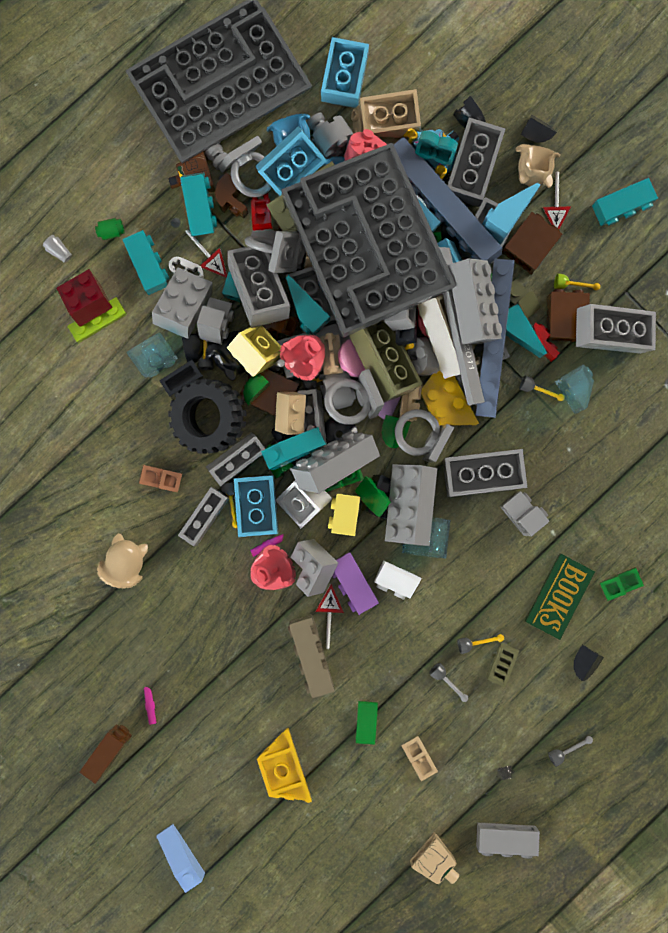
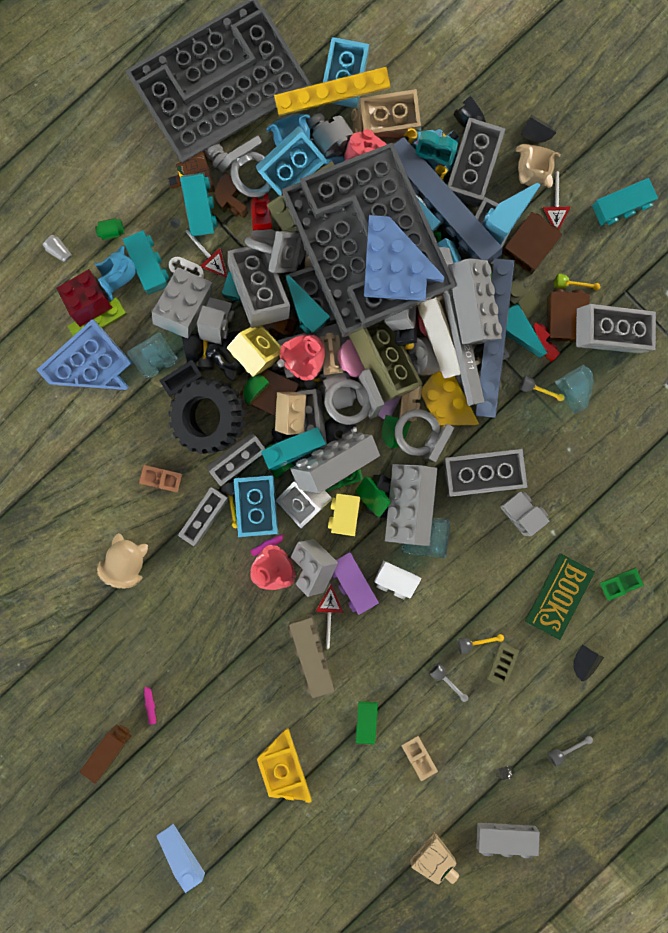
none -> medium blue wing [37,319,132,390]
none -> dark azure hair [94,246,136,301]
none -> yellow plate [274,67,391,116]
none -> medium blue wing [364,215,444,301]

